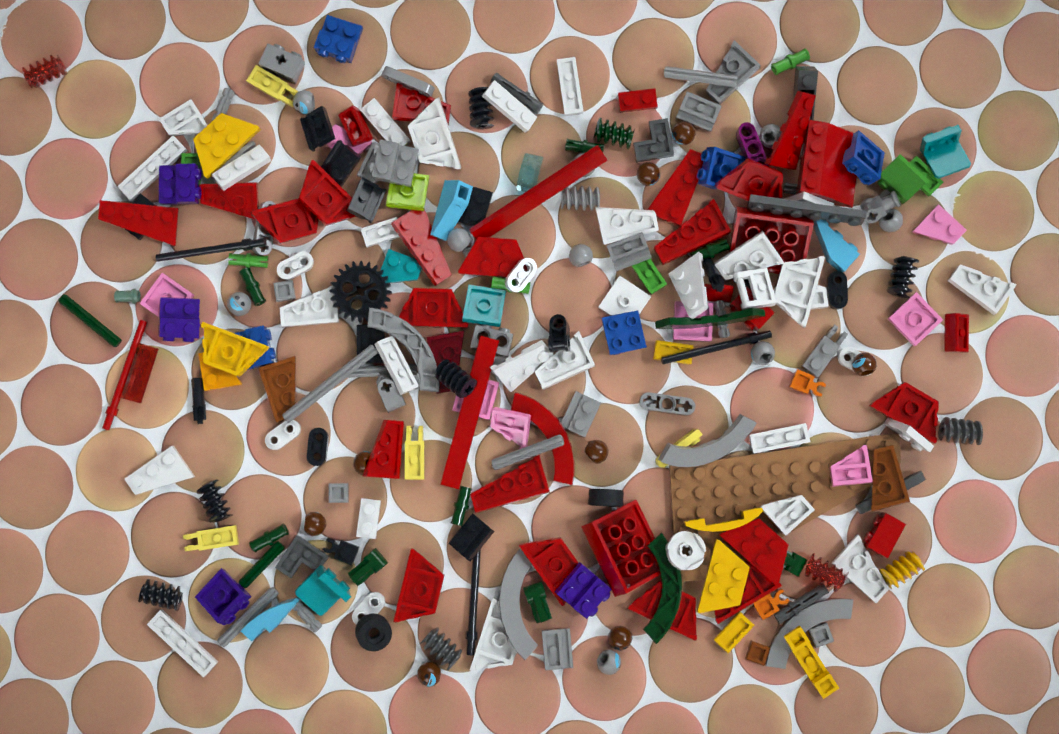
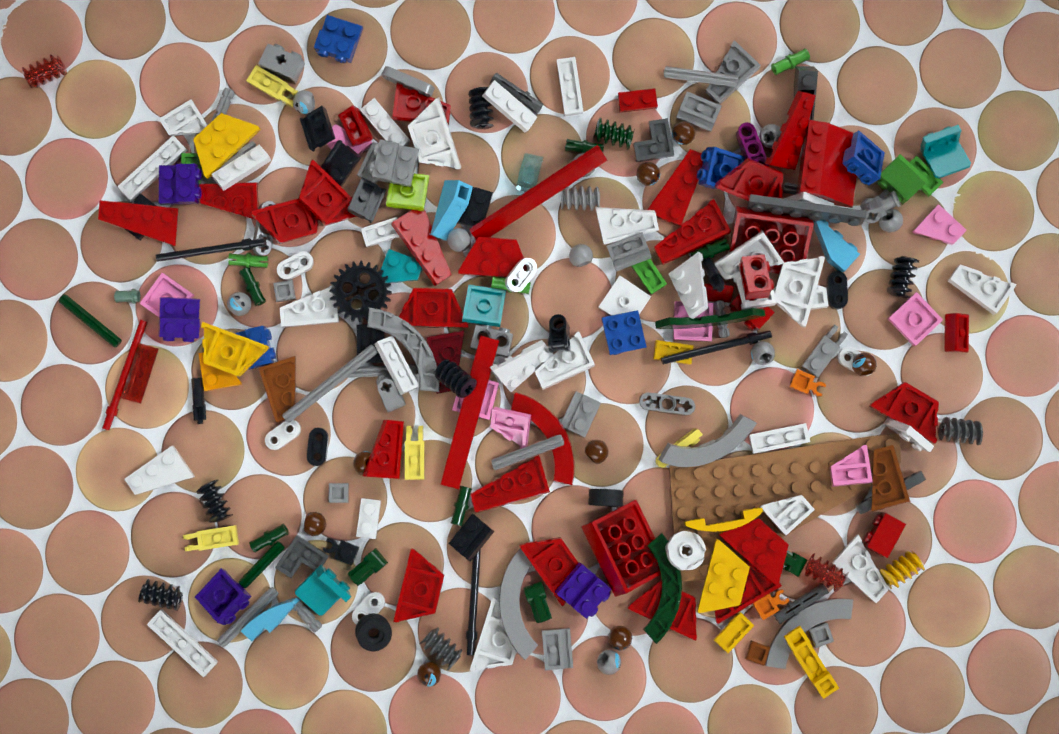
none -> red brick [739,254,774,300]

